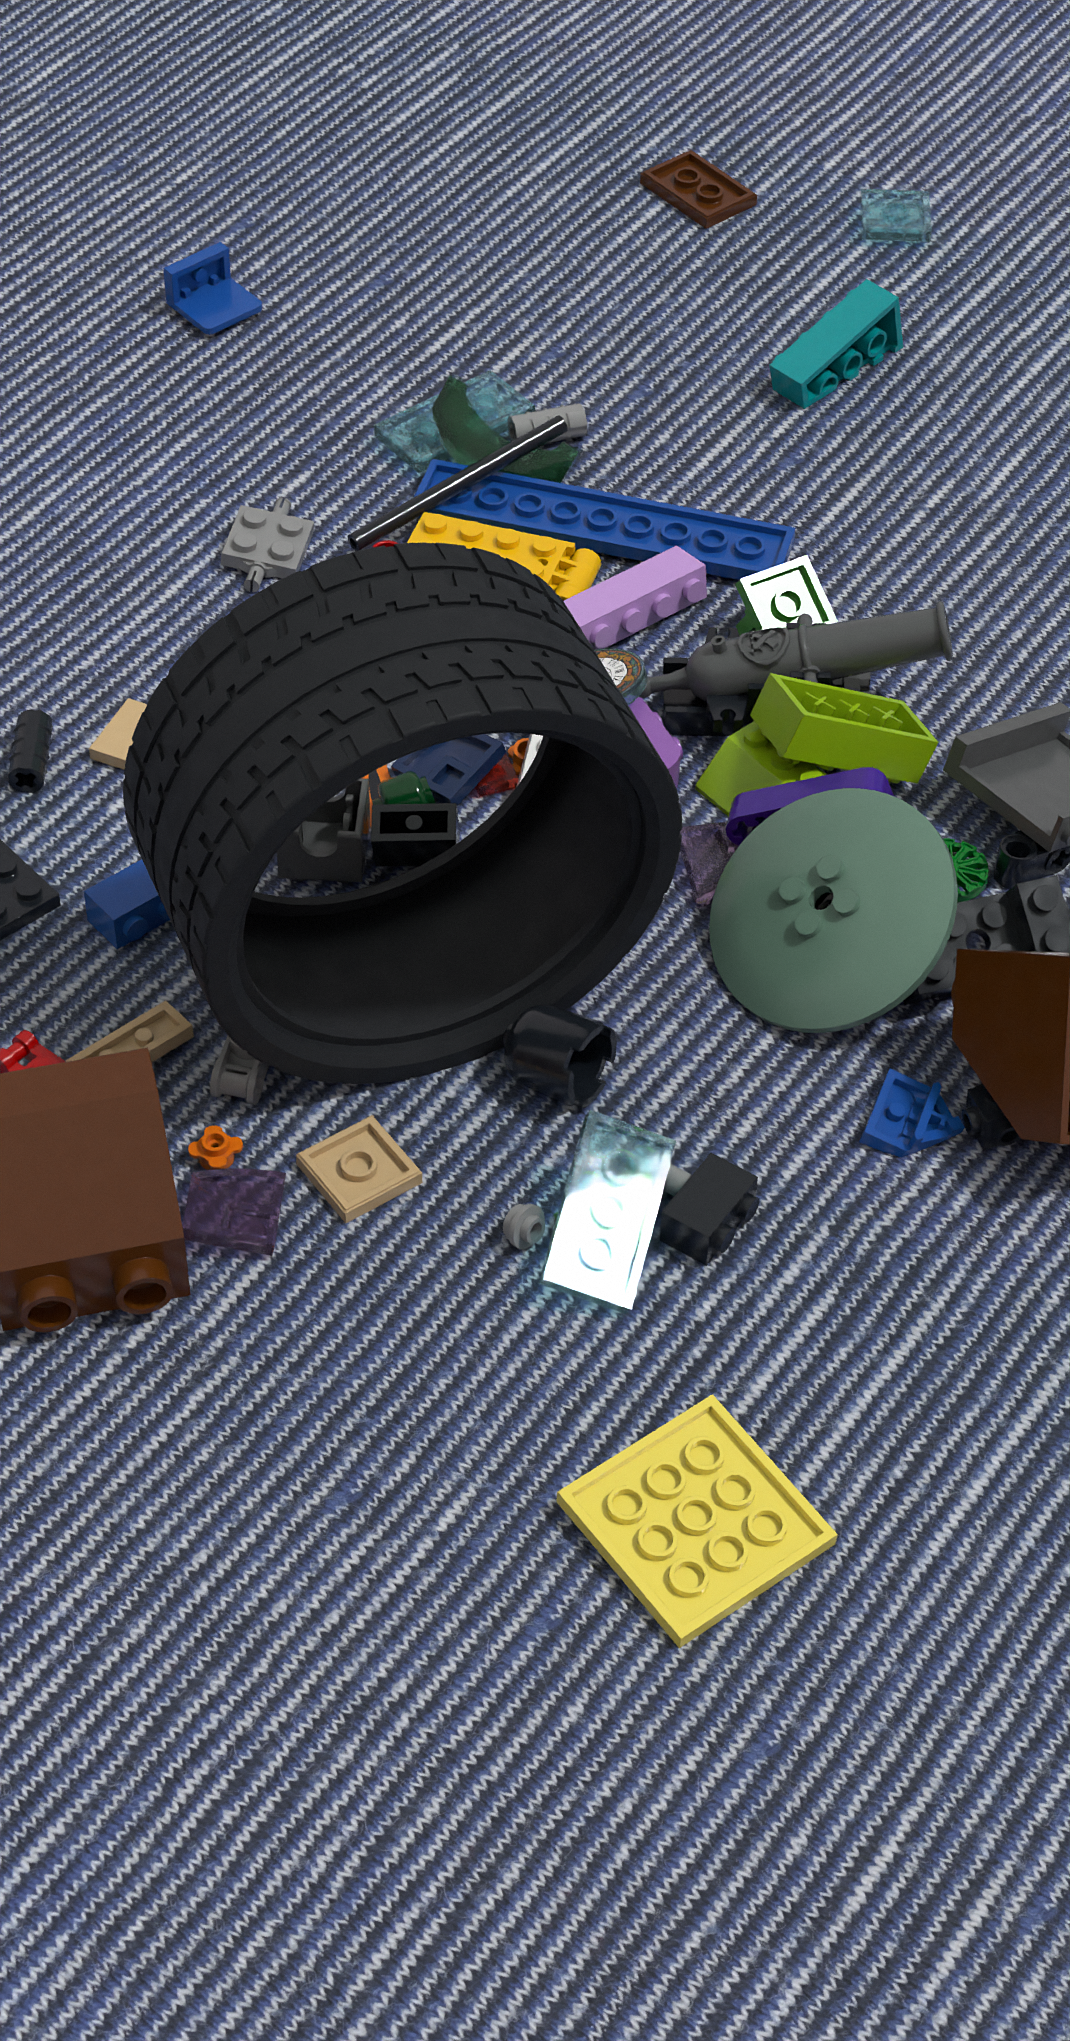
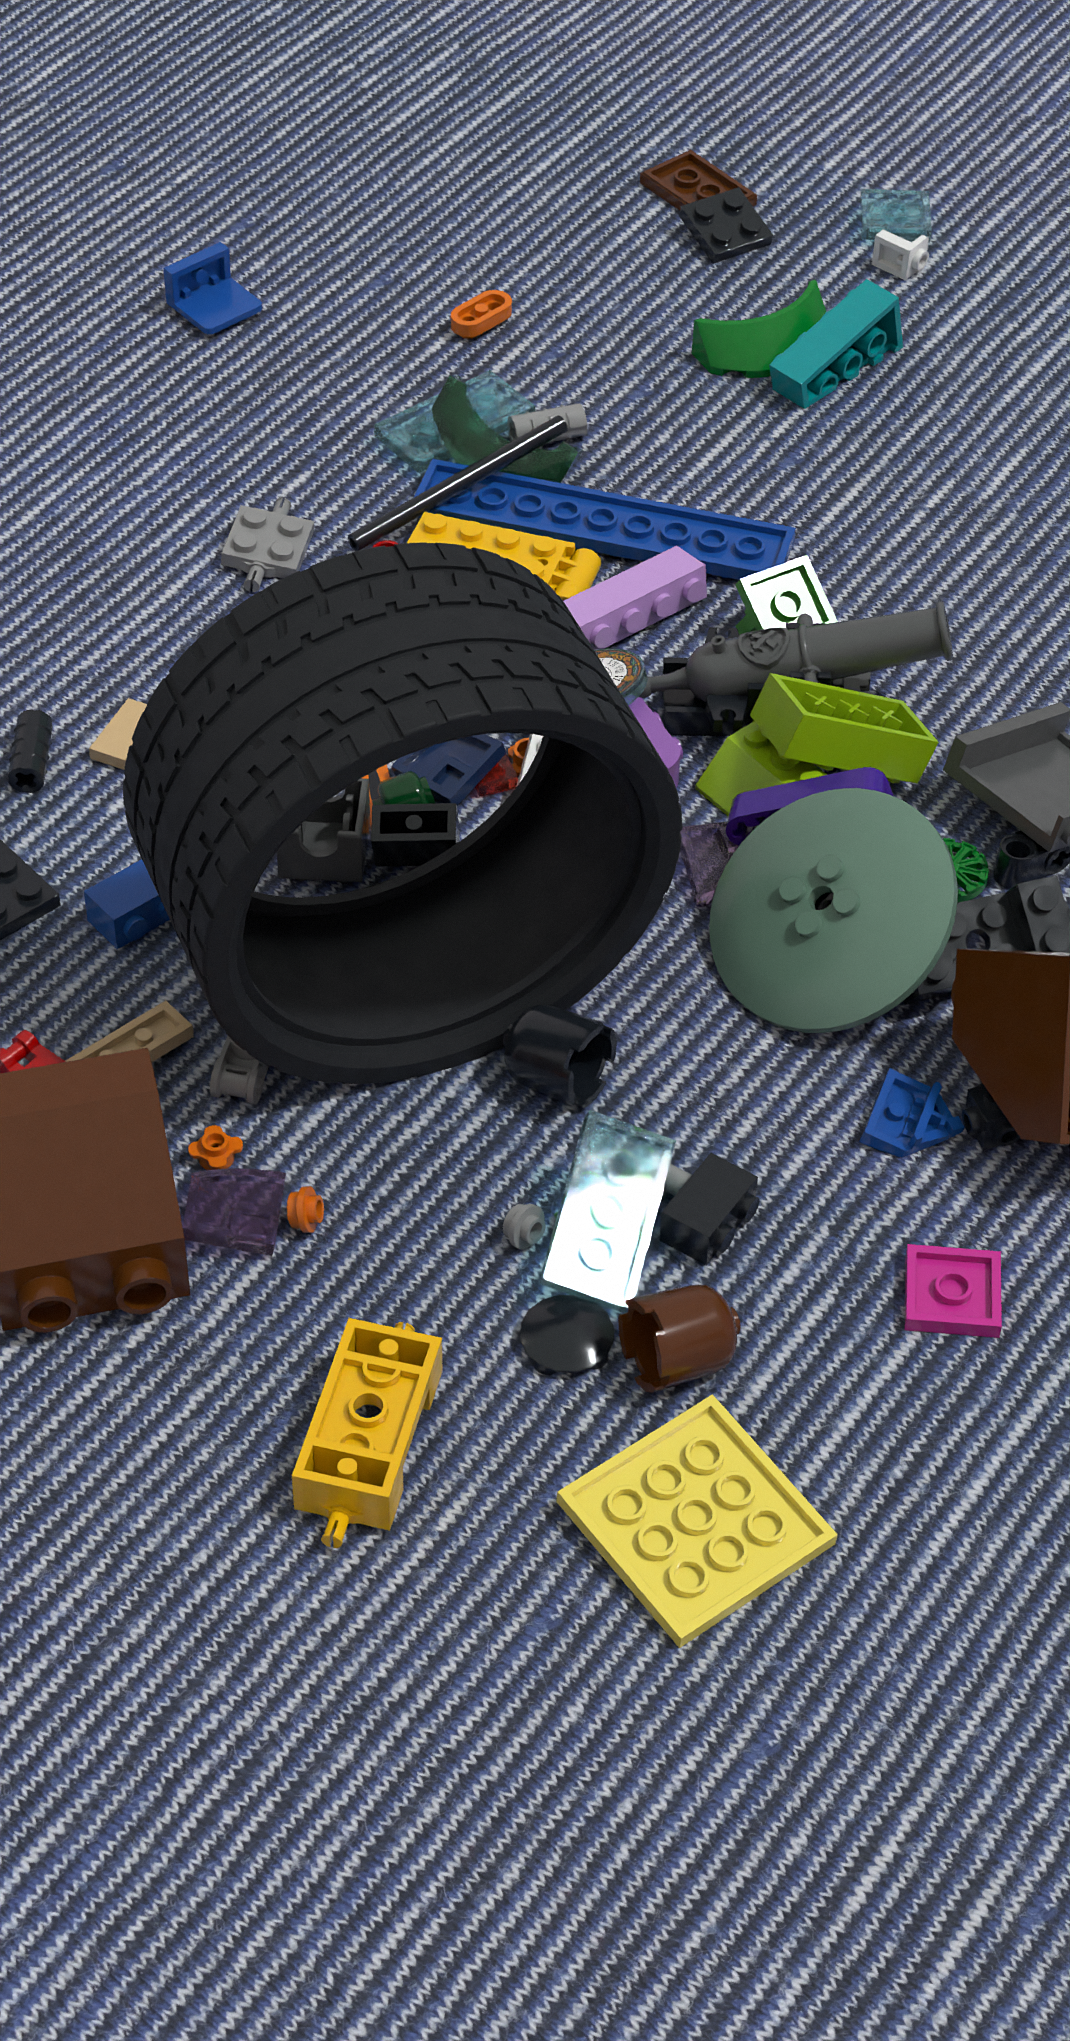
tan tile [296,1115,423,1223] -> none
none -> orange plate [287,1186,324,1233]
none -> yellow brick [292,1318,442,1548]
none -> orange plate [451,290,512,339]
none -> black dish [520,1295,614,1375]
none -> reddish brown cylinder [618,1285,741,1393]
none -> black plate [679,187,773,264]
none -> green windscreen [692,280,826,378]
none -> white bracket [872,229,929,280]
none -> dark pink tile [905,1244,1002,1338]

